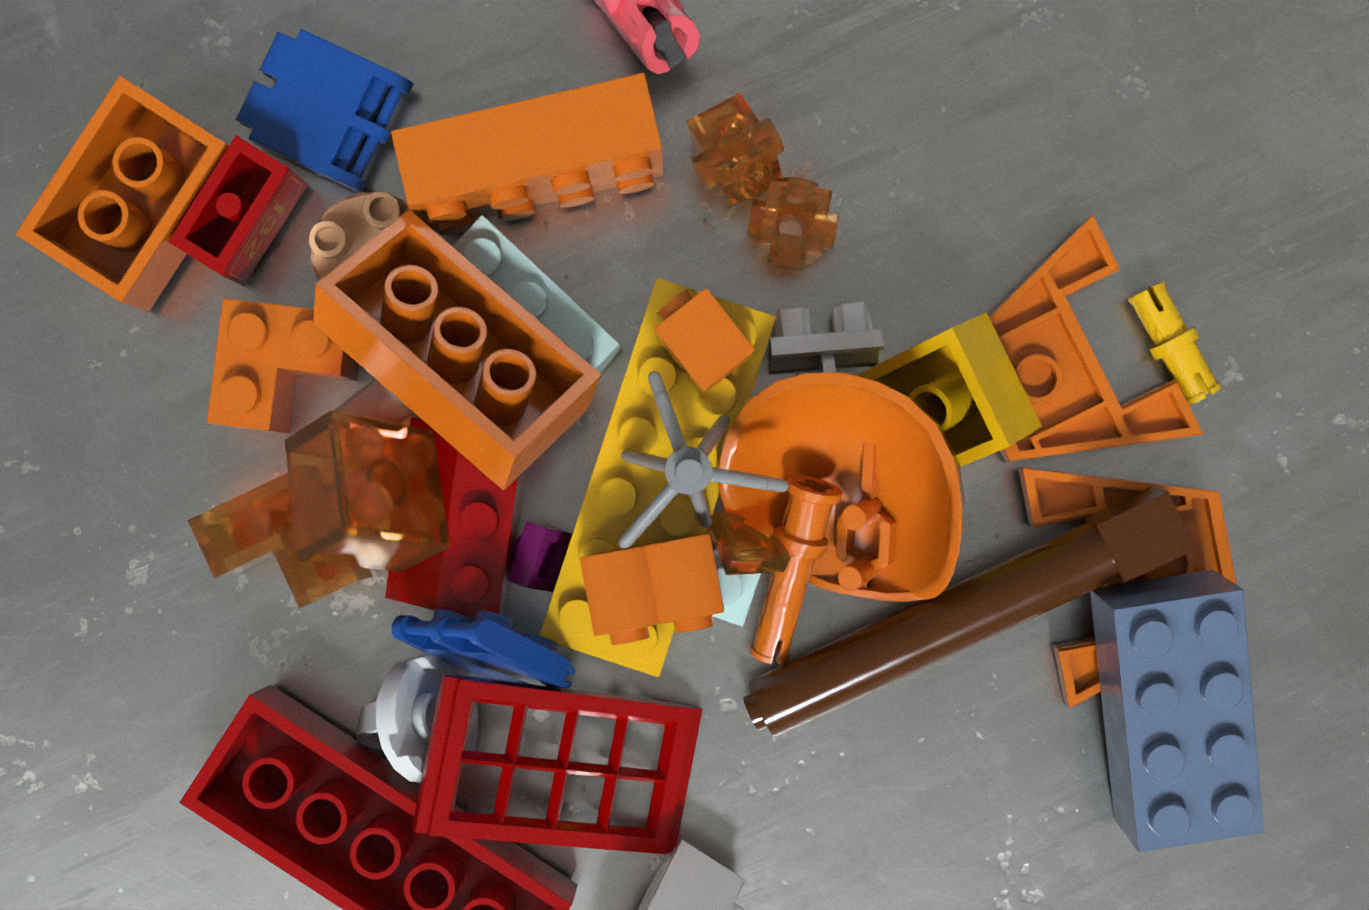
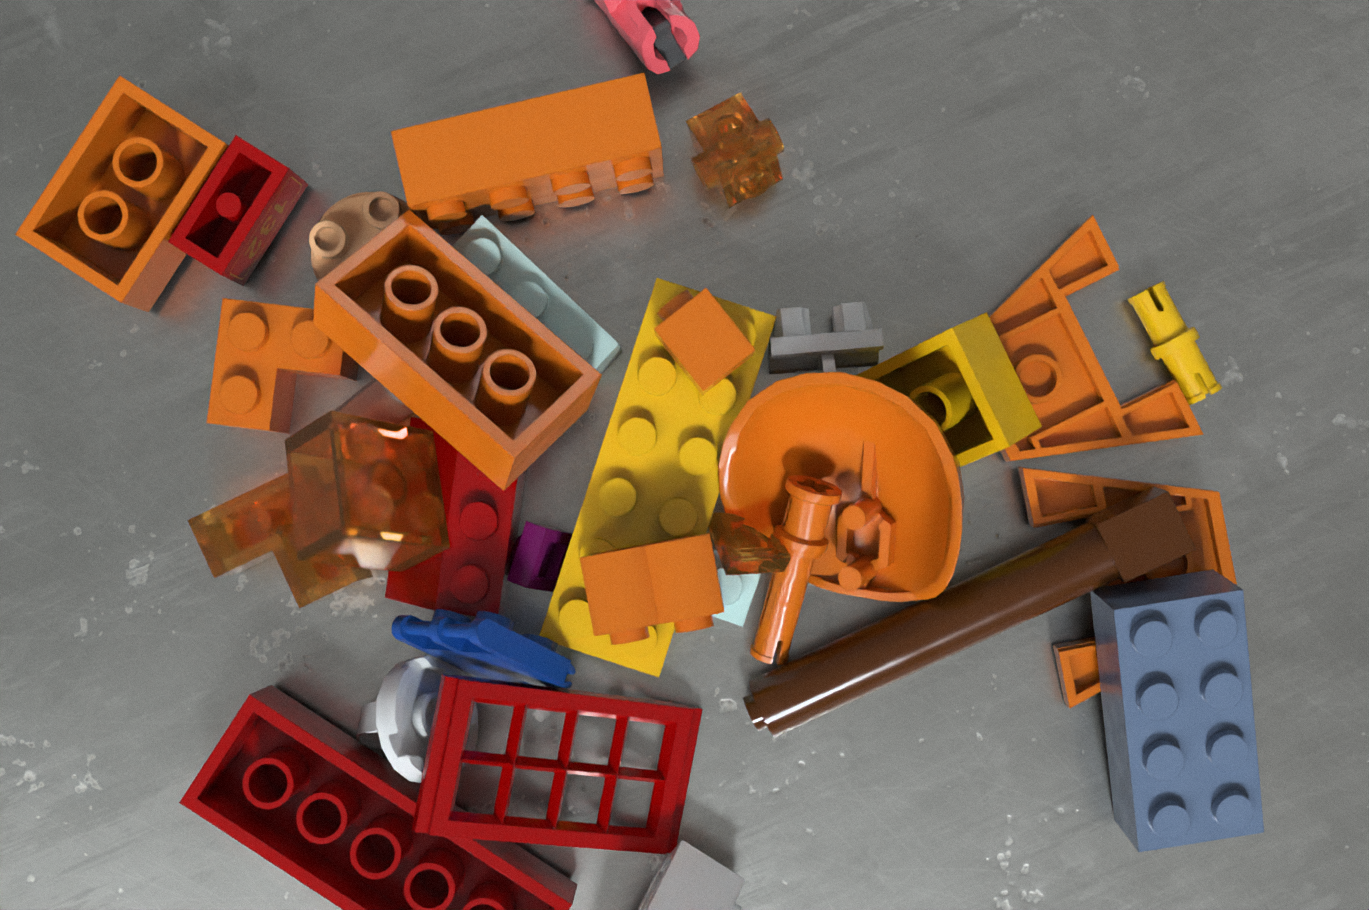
blue plate [235,29,414,193] -> none
light grey plant [619,371,789,549] -> none
clear orange brick [747,177,839,271] -> none

